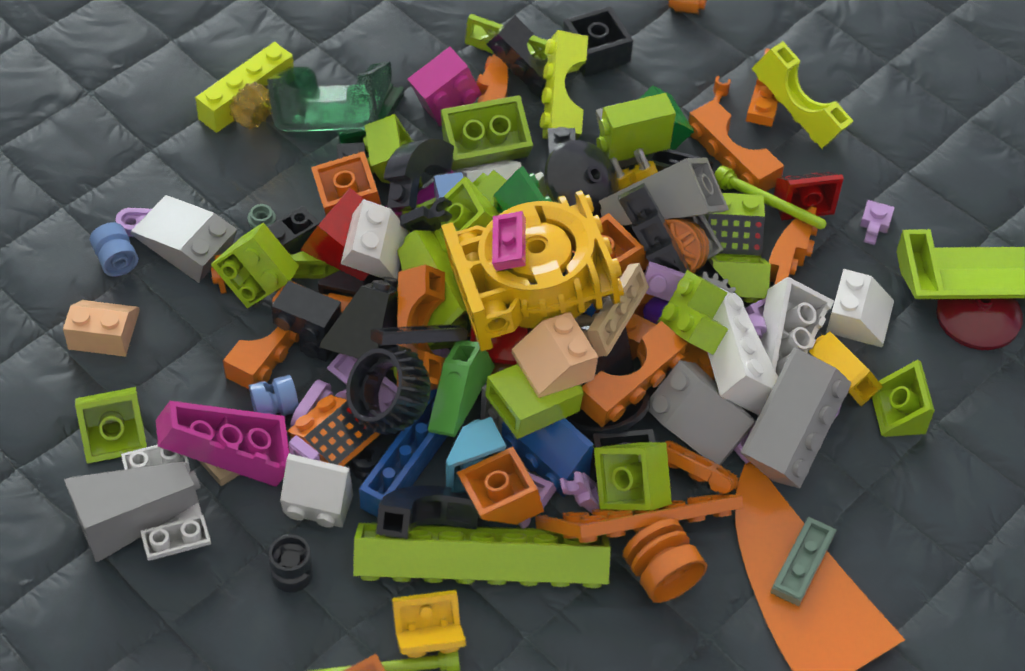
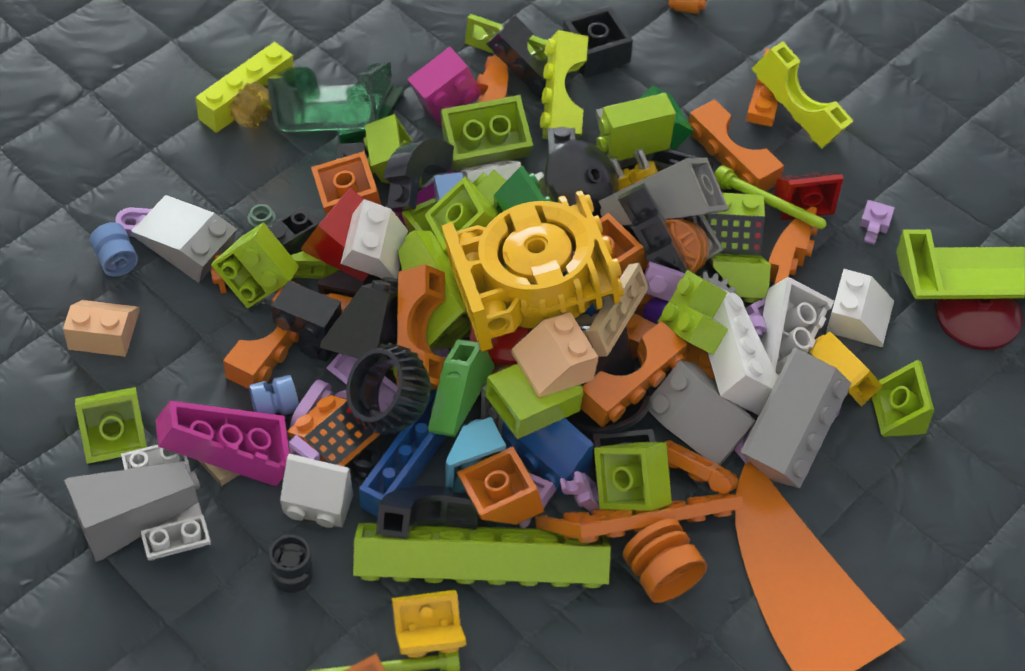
black tile [371,324,467,345] -> none
black plate [400,197,452,232] -> none
dark pink plate [492,211,526,271] -> none
orange hand [713,76,731,103] -> none
sand green tile [770,517,837,606] -> none

